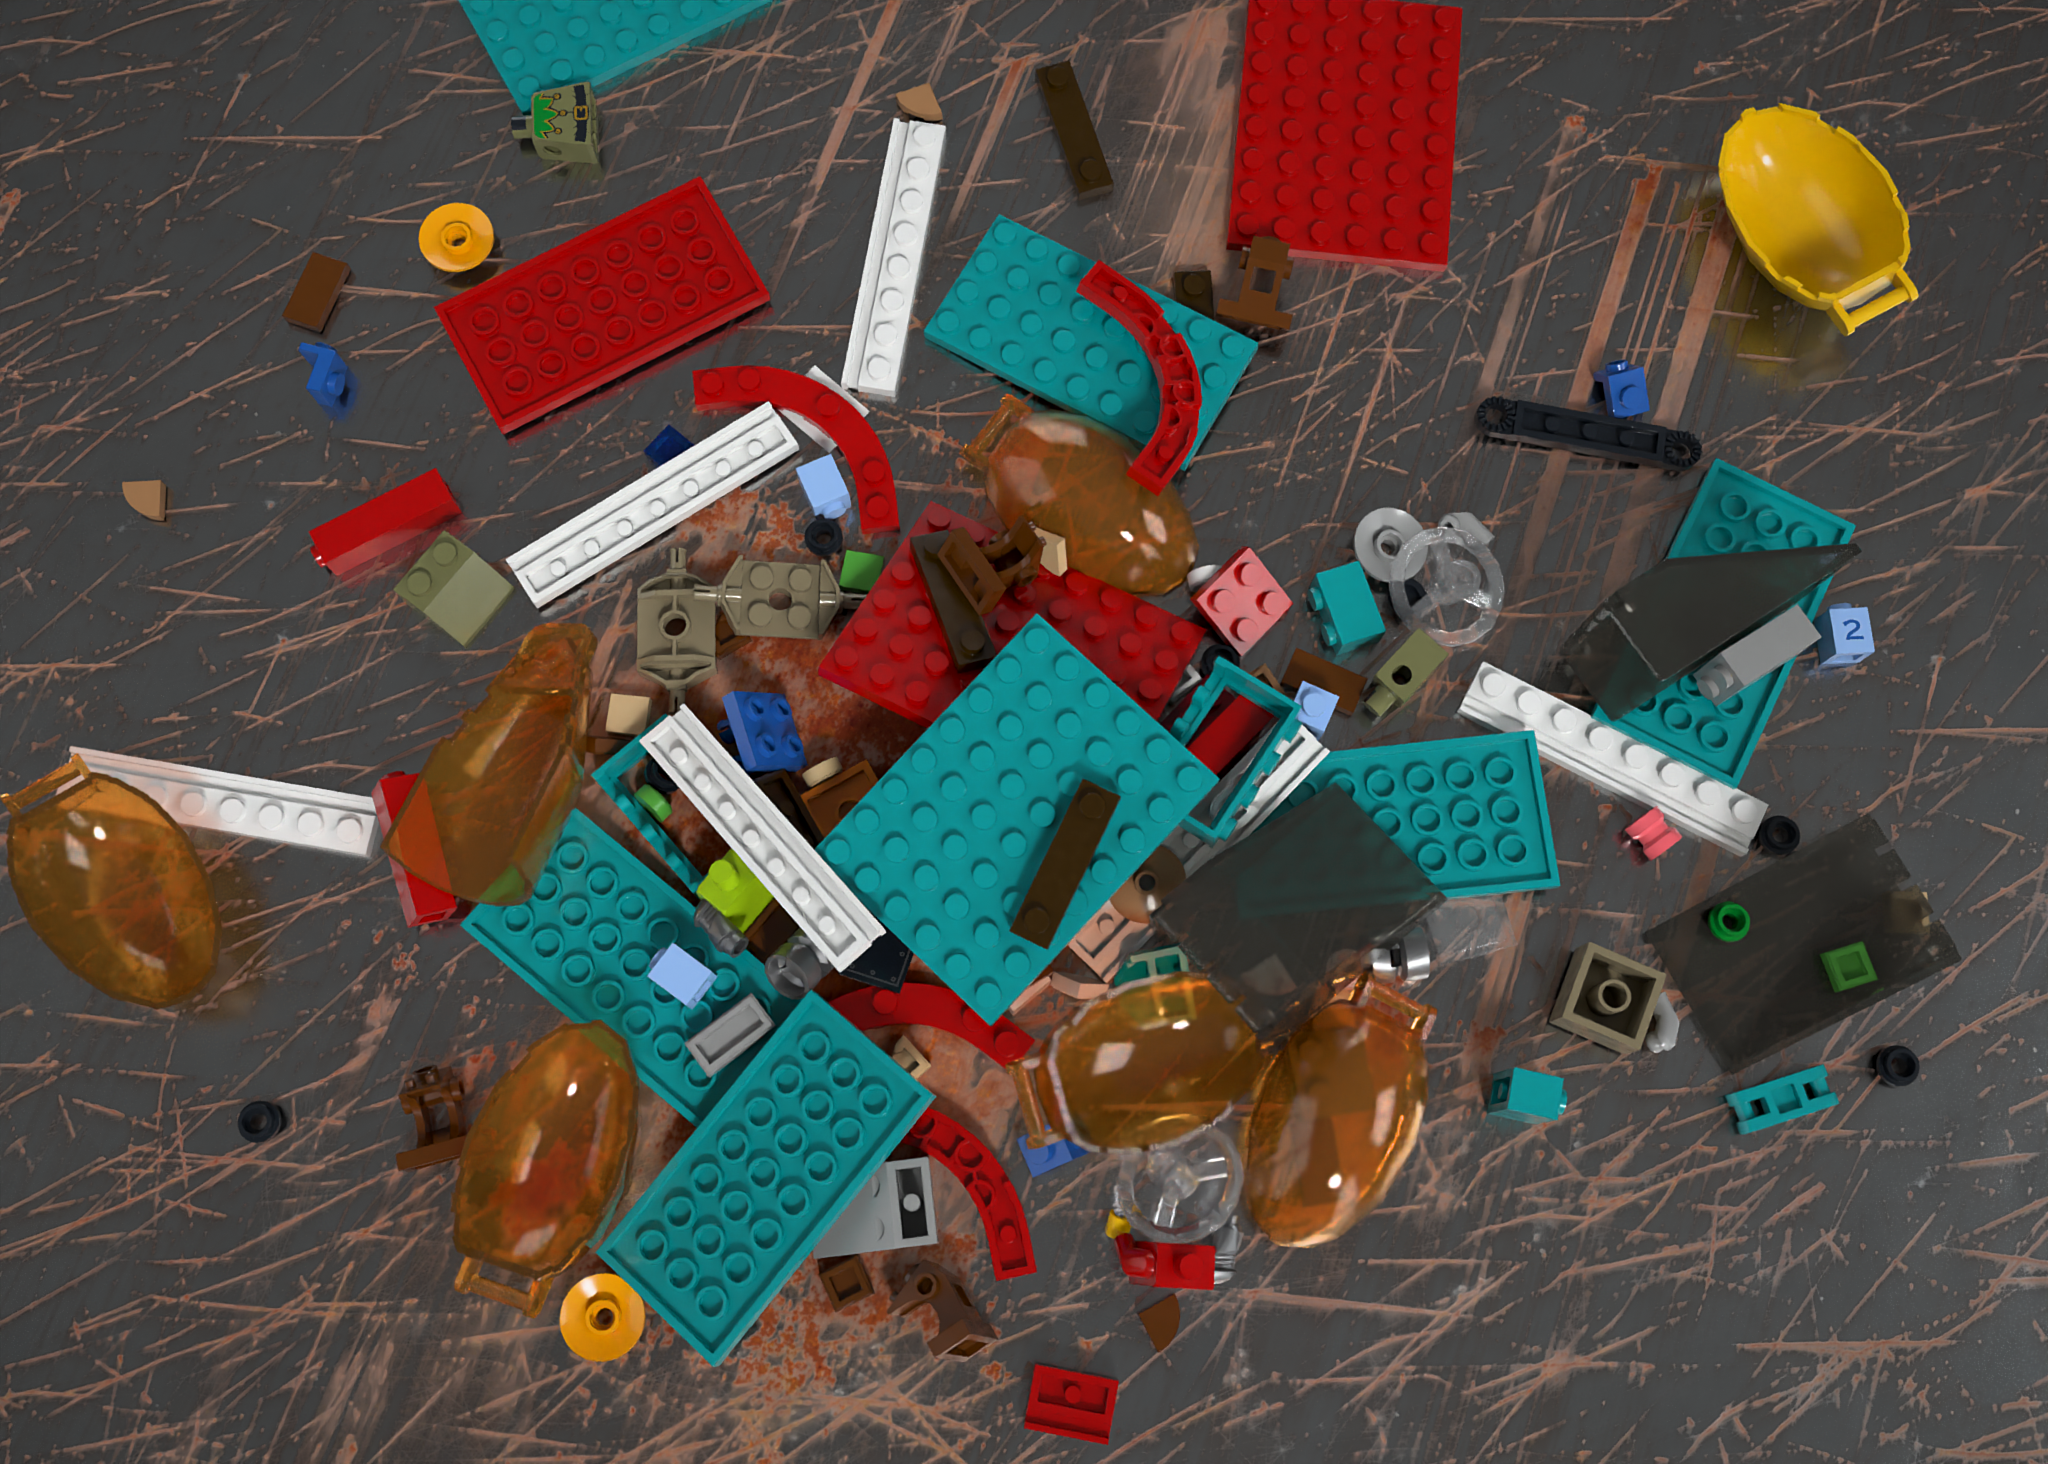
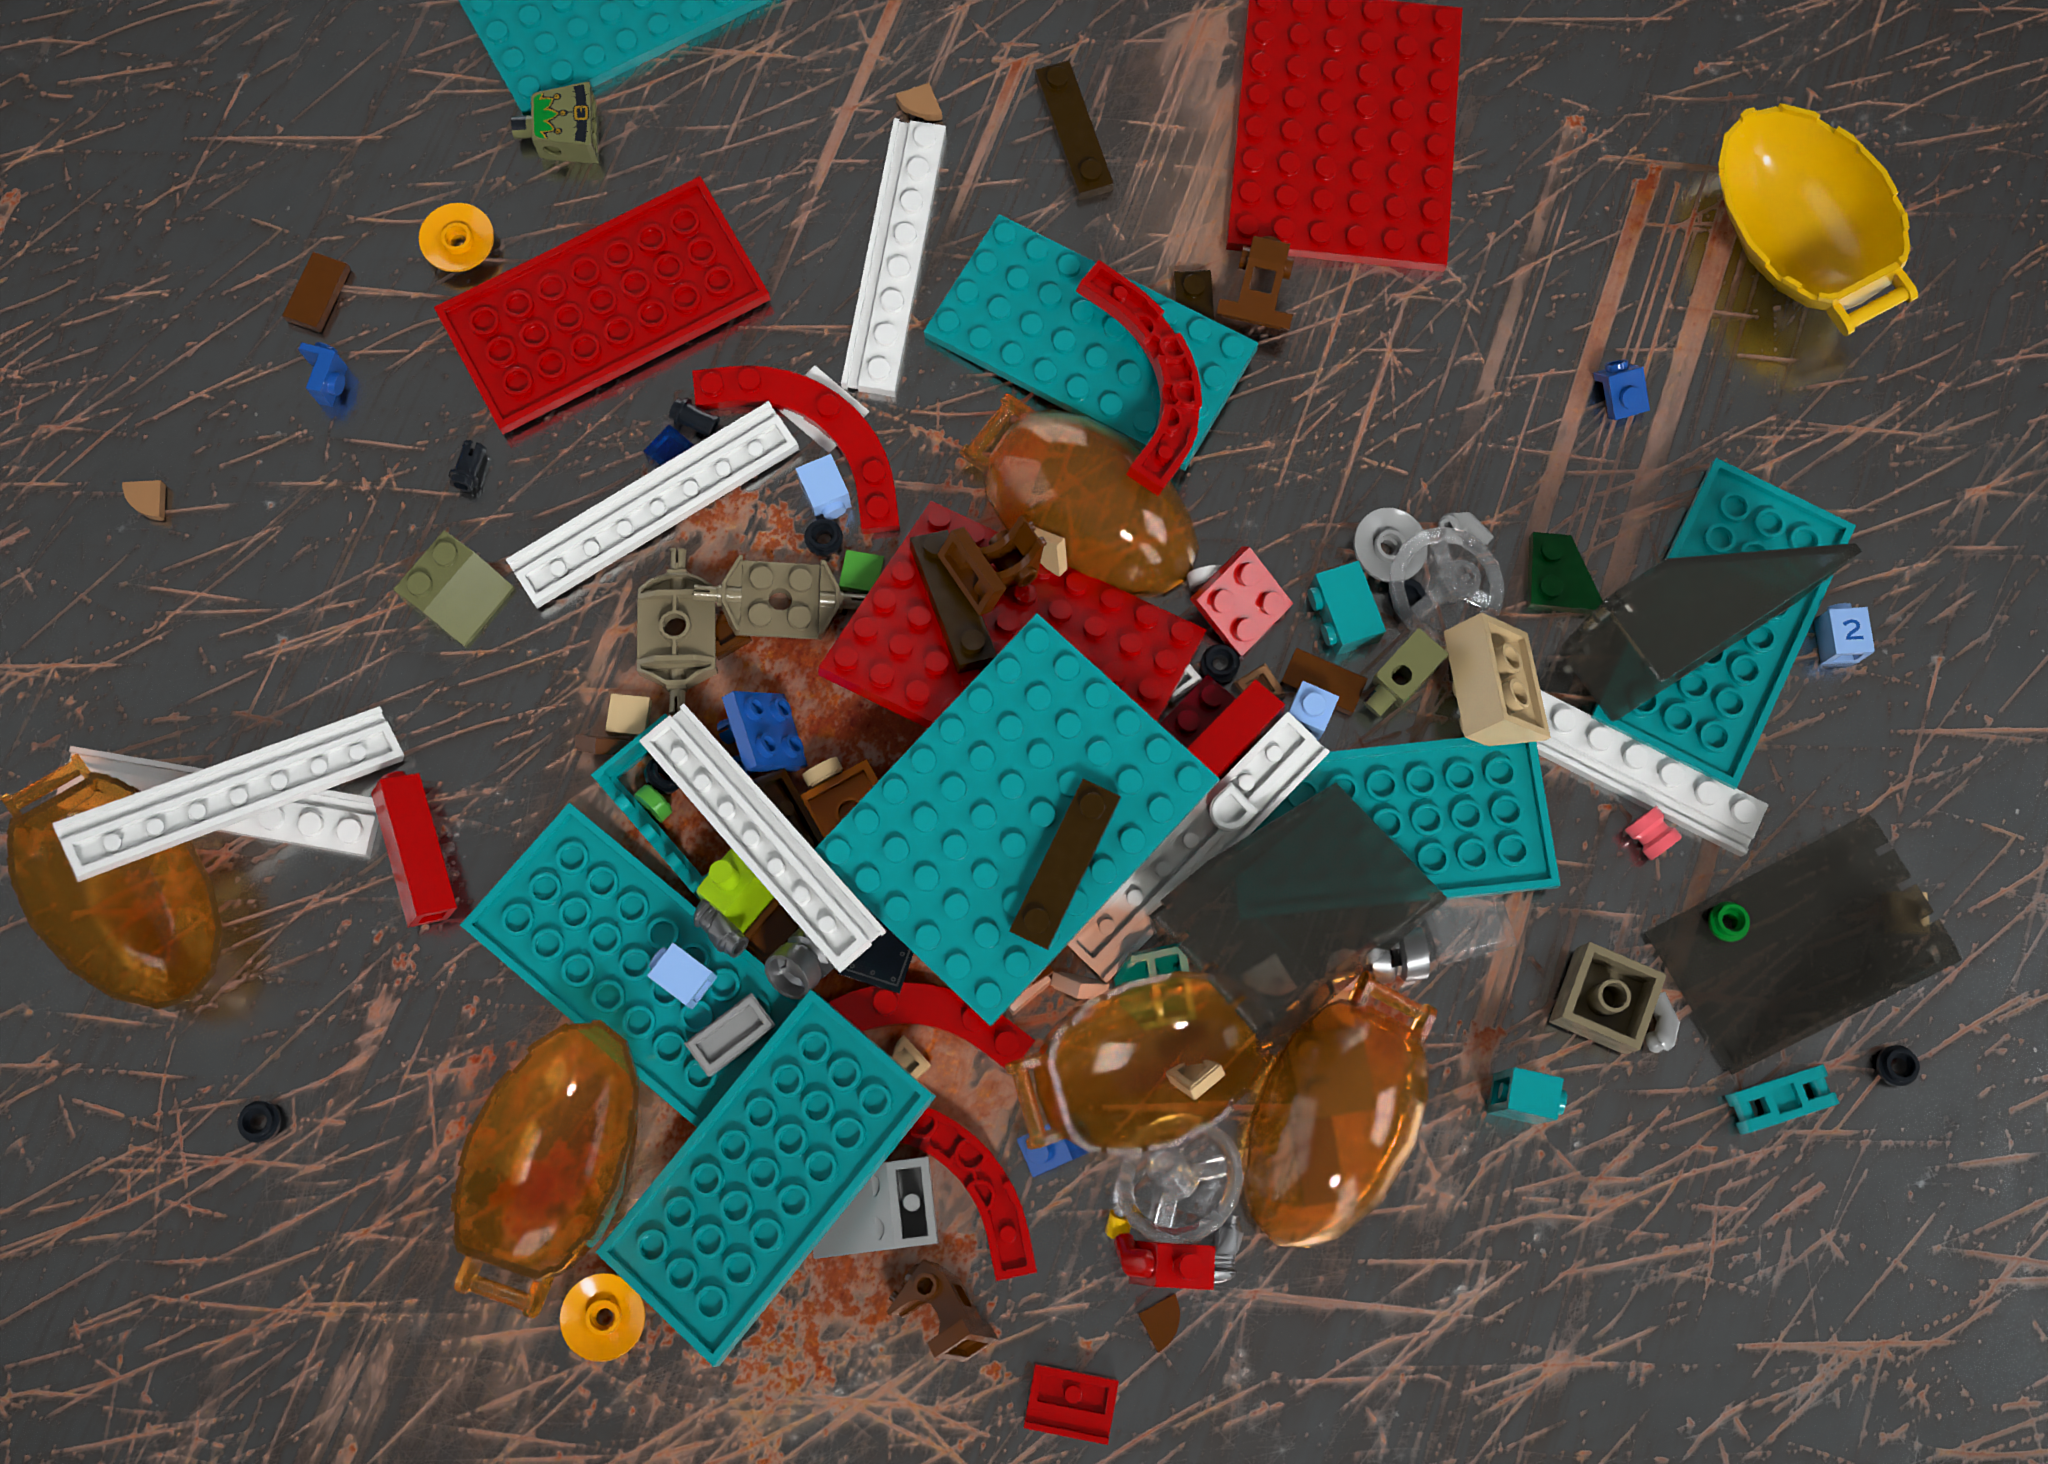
red brick [308,468,462,576] -> none
clear orange windscreen [380,623,598,906] -> none
reddish brown tile [395,1065,492,1172] -> none
reddish brown tile [819,1255,875,1313] -> none
medium nougat dish [1109,845,1187,924] -> none
teal window [1170,656,1303,849] -> none
black plate [1474,396,1703,471] -> none
light grey brick [1693,604,1822,707] -> none
black plate [1758,815,1800,855] -> none
bright green tile [1820,941,1878,992] -> none
none -> white plate [52,706,404,882]
none -> black pin [448,440,487,492]
none -> black pin [669,397,720,438]
none -> tan tile [1166,1060,1225,1100]
none -> tan slope [1443,612,1551,746]
none -> dark green wing [1527,532,1605,615]

